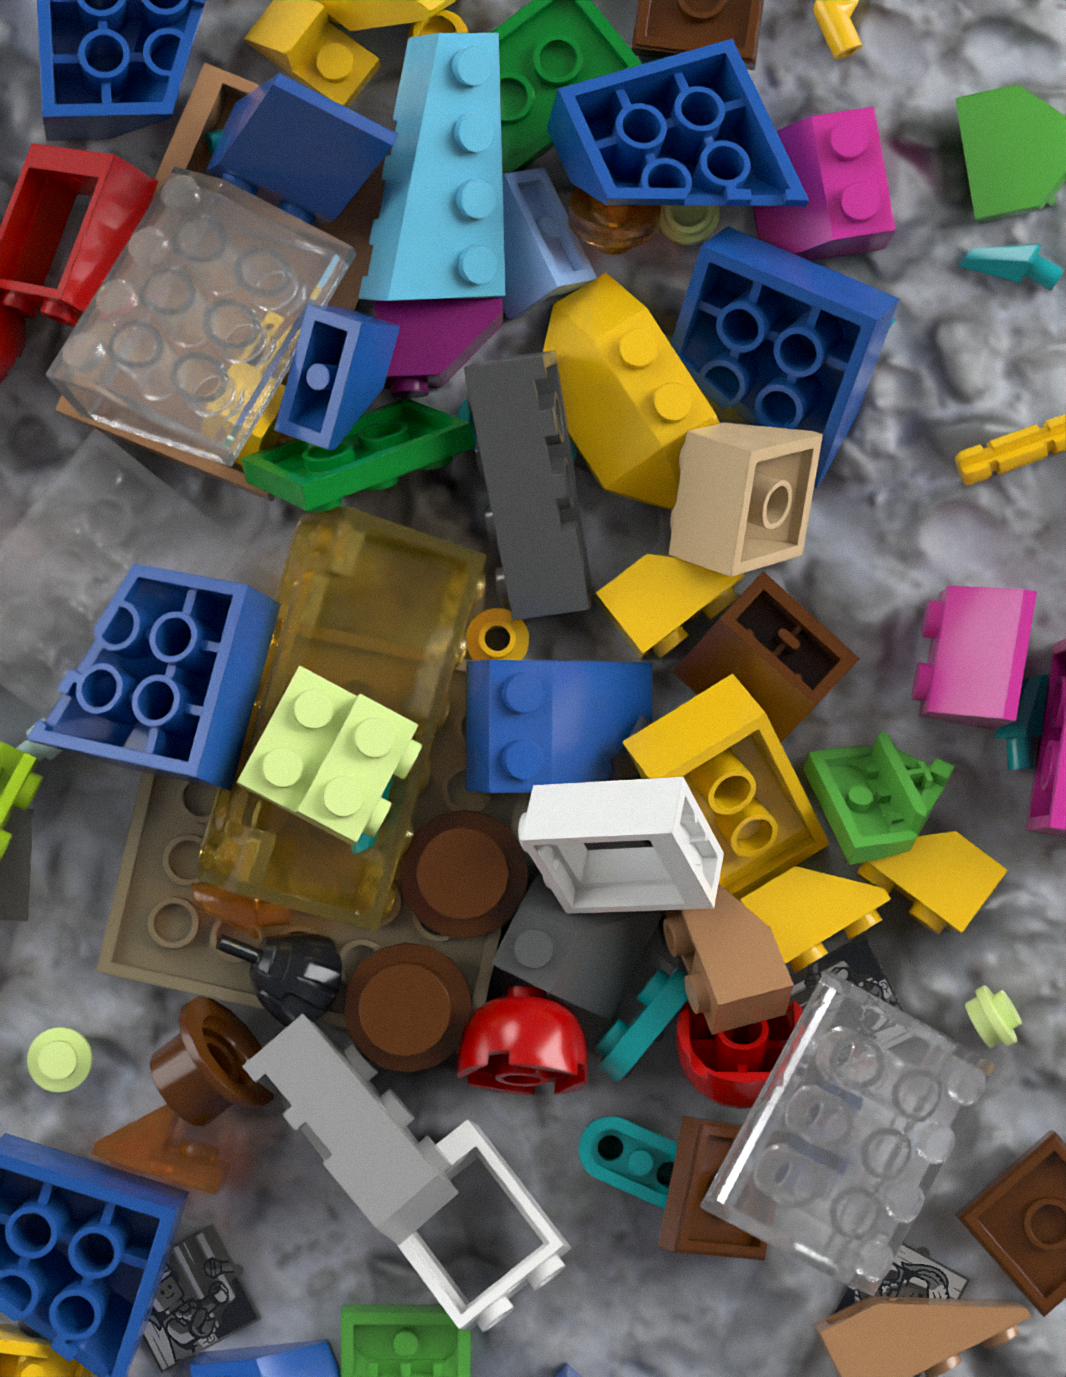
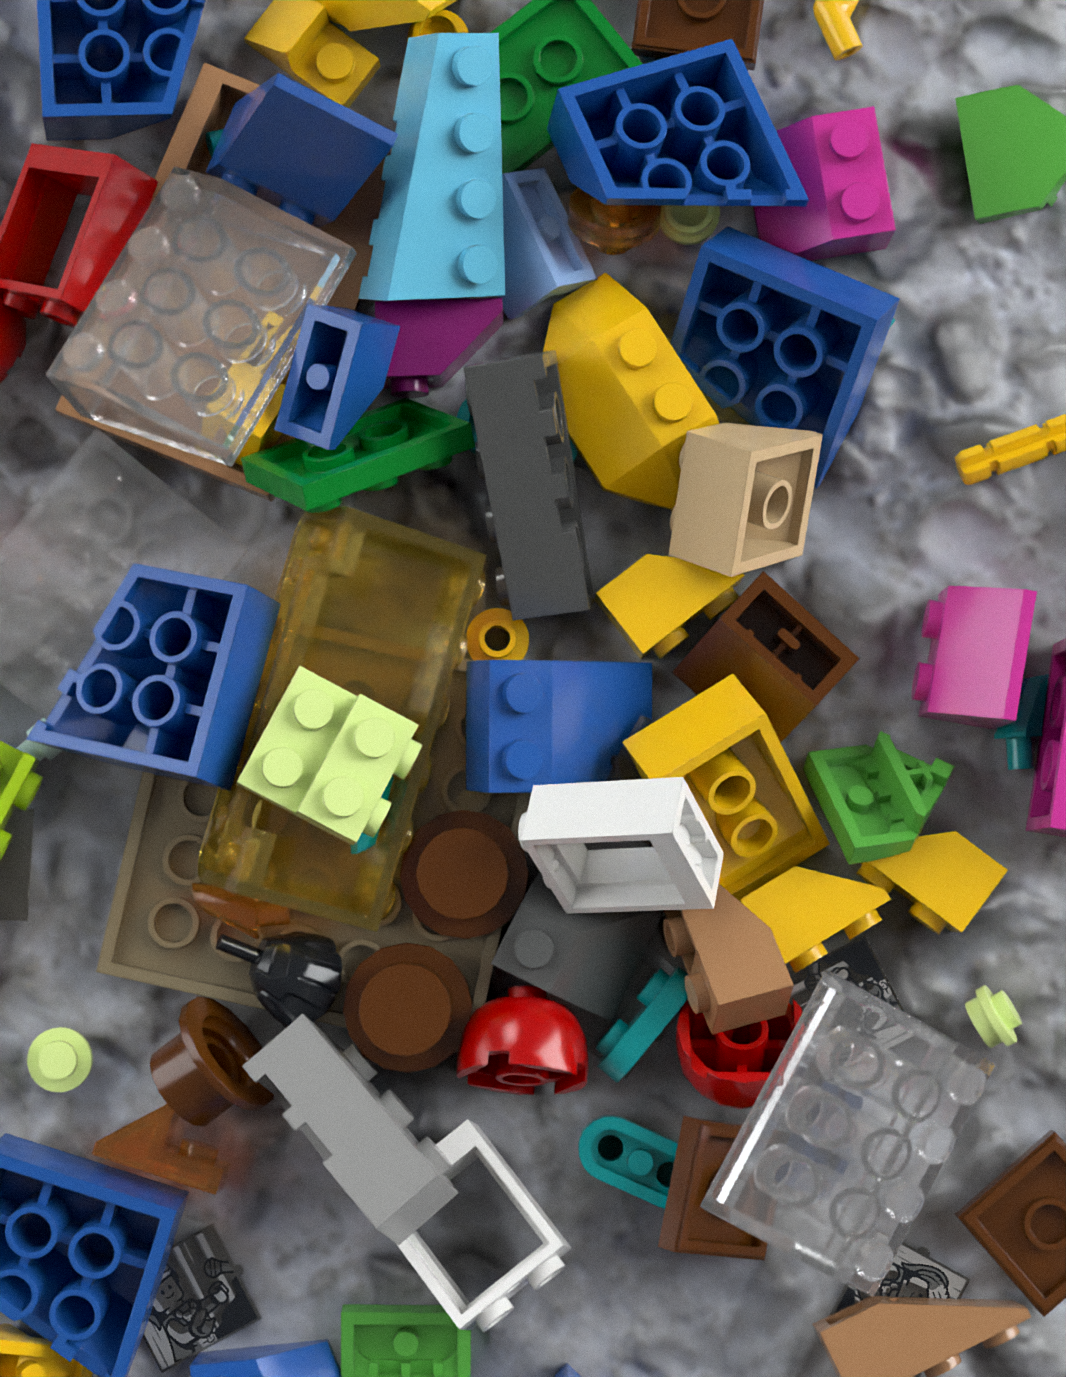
teal bar [958,243,1064,291] -> none

